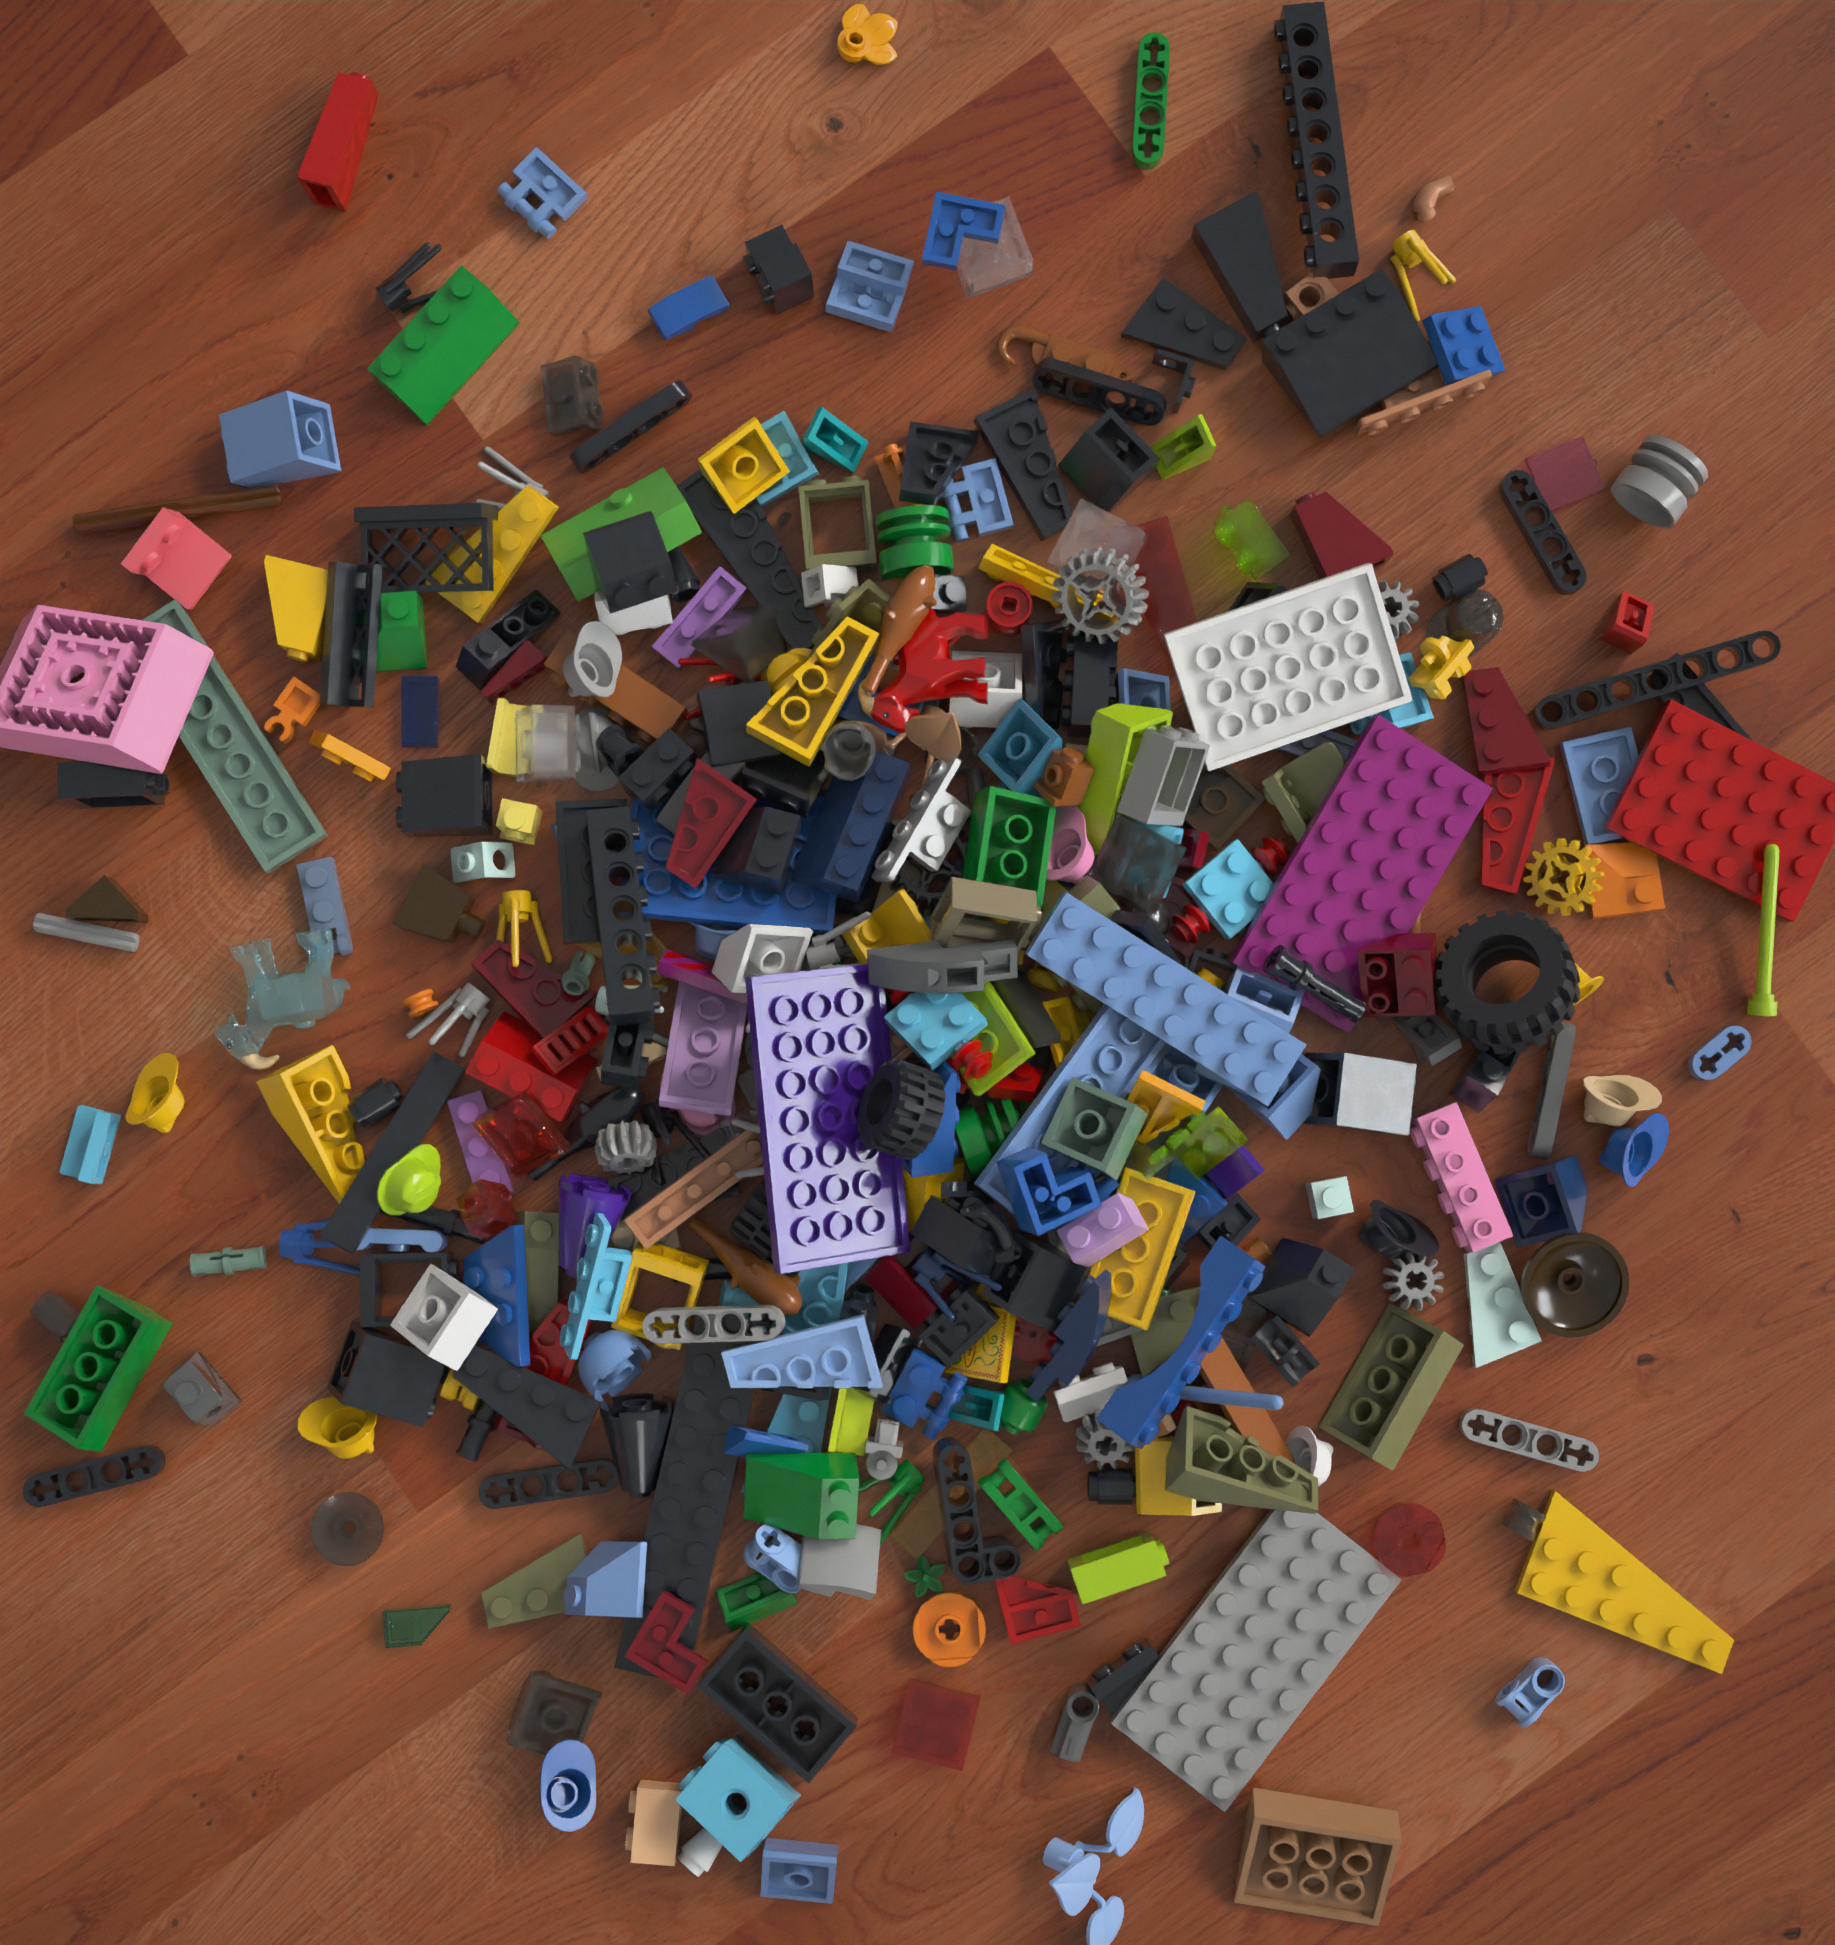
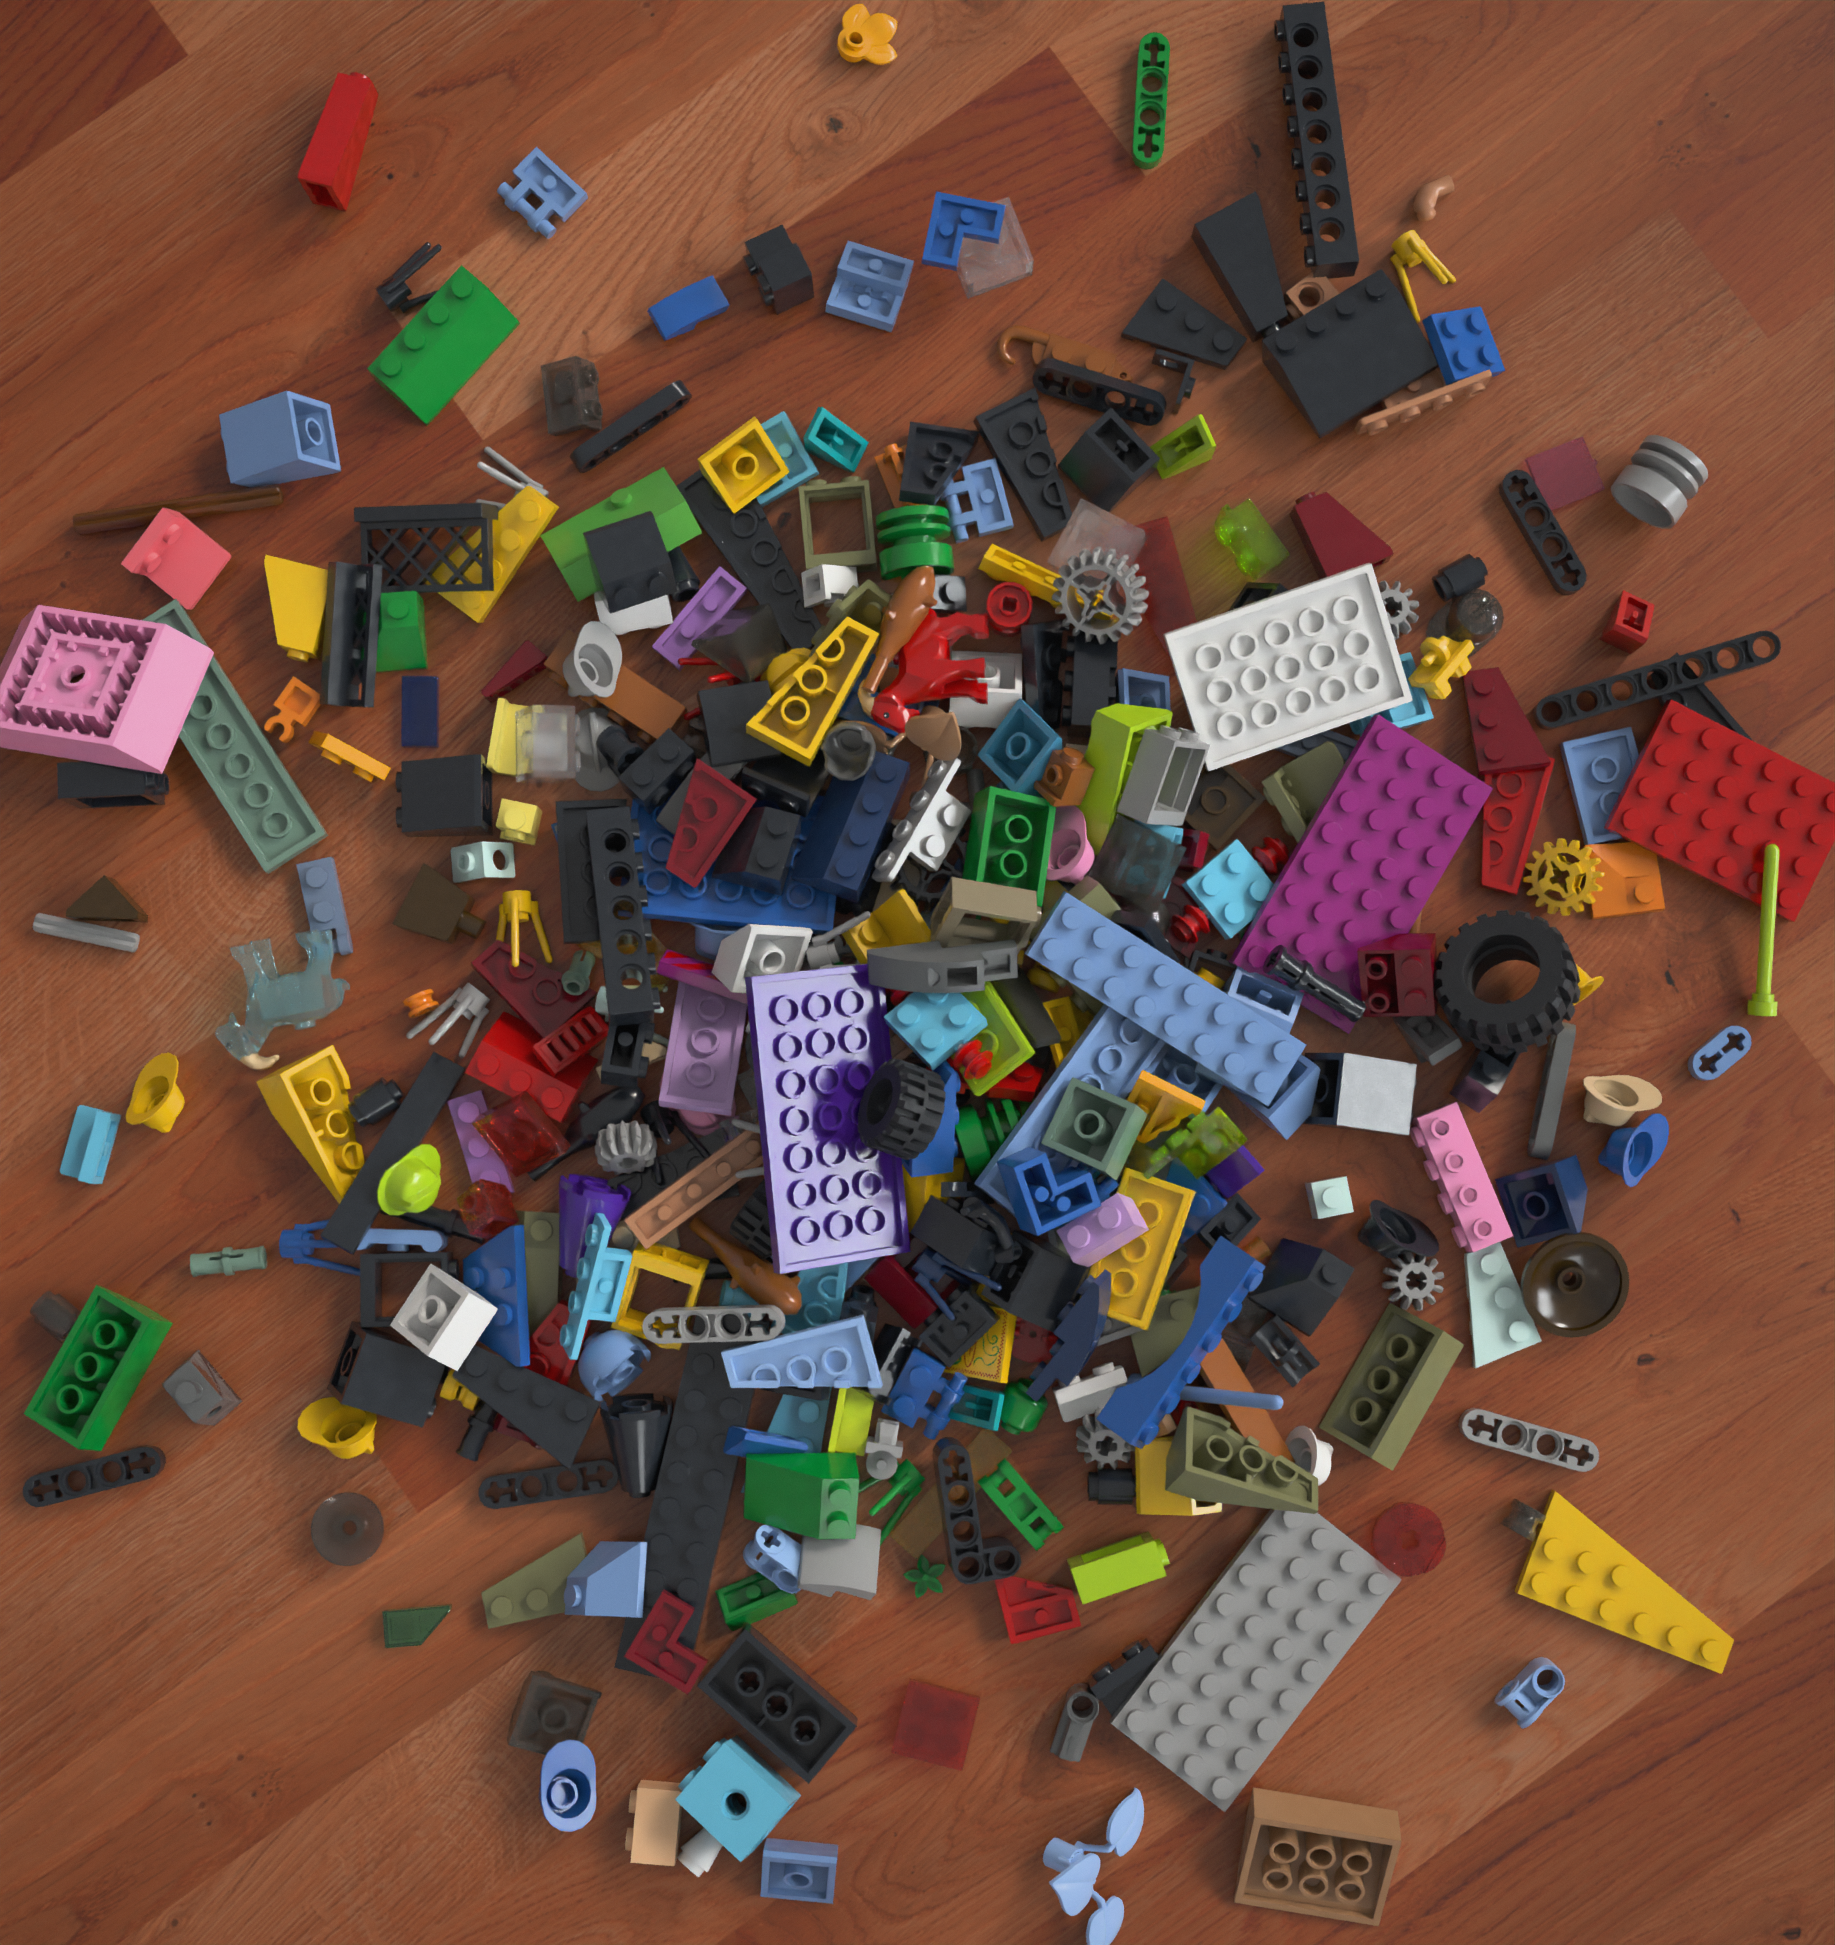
black slope [455,589,561,691] -> none
orange plate [913,1591,986,1667] -> none

